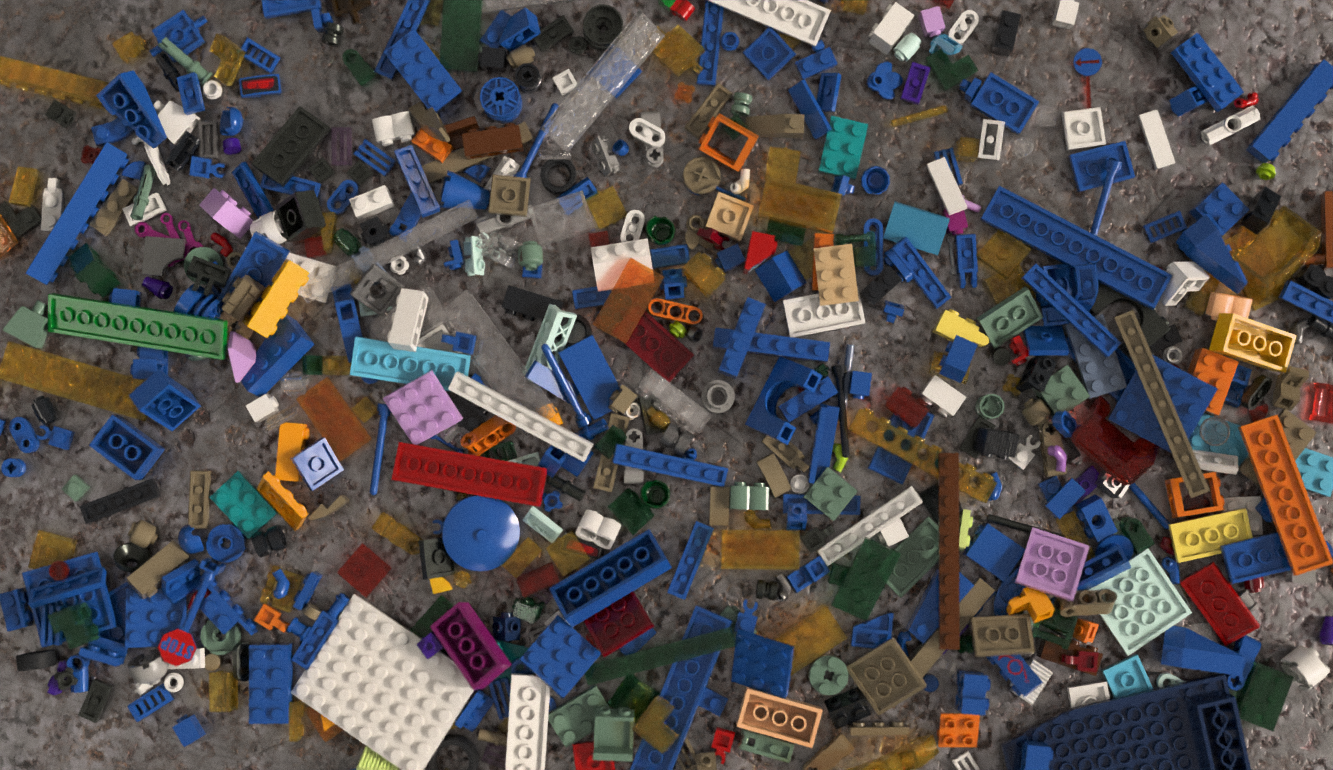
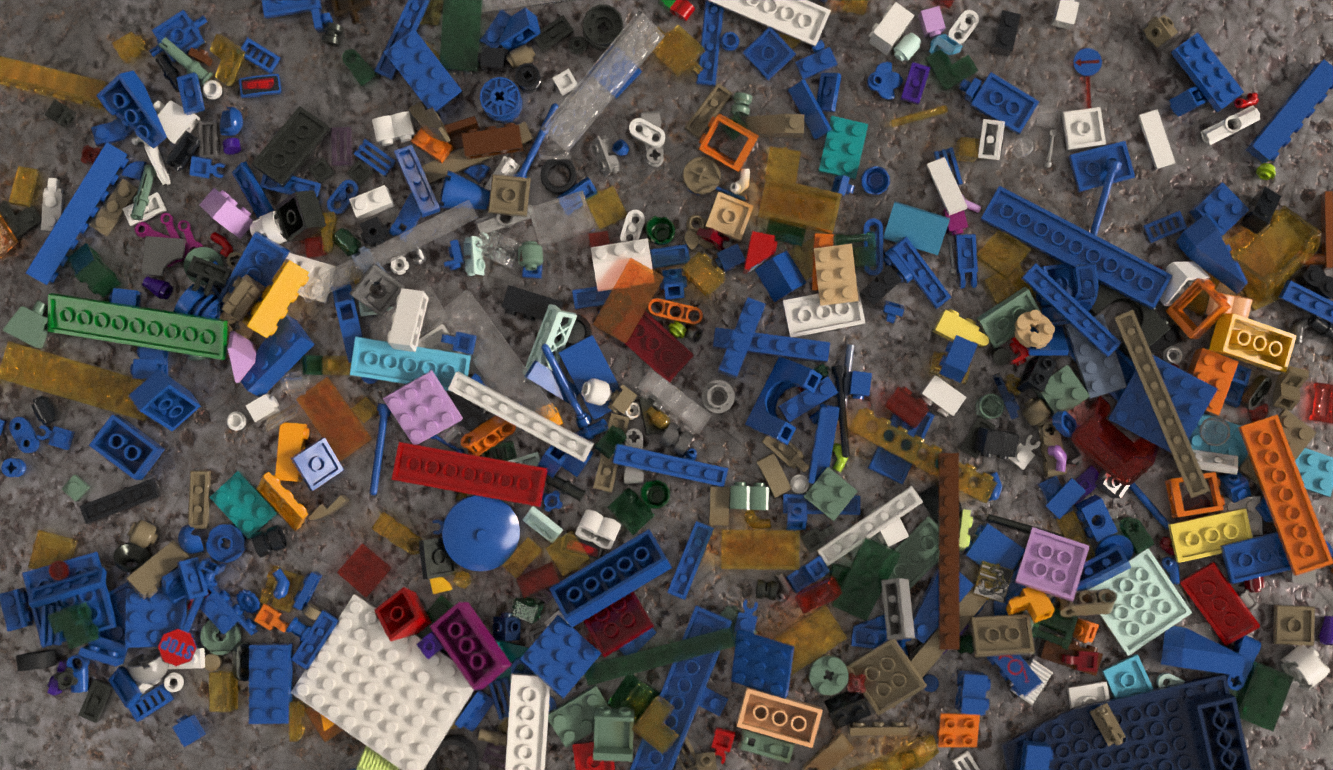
blue pin [327,593,350,618] -> none
clear orange plate [674,82,695,103] -> none
none -> blue tile [108,666,142,708]
none -> blue plate [177,557,208,601]
none -> reddish brown plate [188,47,213,67]
none -> white plate [227,411,247,431]
none -> blue piece [236,589,260,614]
none -> red slope [374,587,432,641]
none -> white head [581,378,612,405]
none -> clear red brick [795,576,842,614]
none -> clear red plate [847,673,866,693]
none -> light grey brick [881,578,915,640]
none -> piece [972,561,1013,603]
none -> dark blue wing [992,373,1020,420]
none -> tan plate [1014,310,1055,349]
none -> light grey hinge [1044,129,1057,168]
none -> dark tan hinge [1090,703,1126,746]
none -> orange window [1166,278,1231,339]
none -> blue brick [1219,472,1251,503]
none -> dark tan plate [1273,605,1315,646]

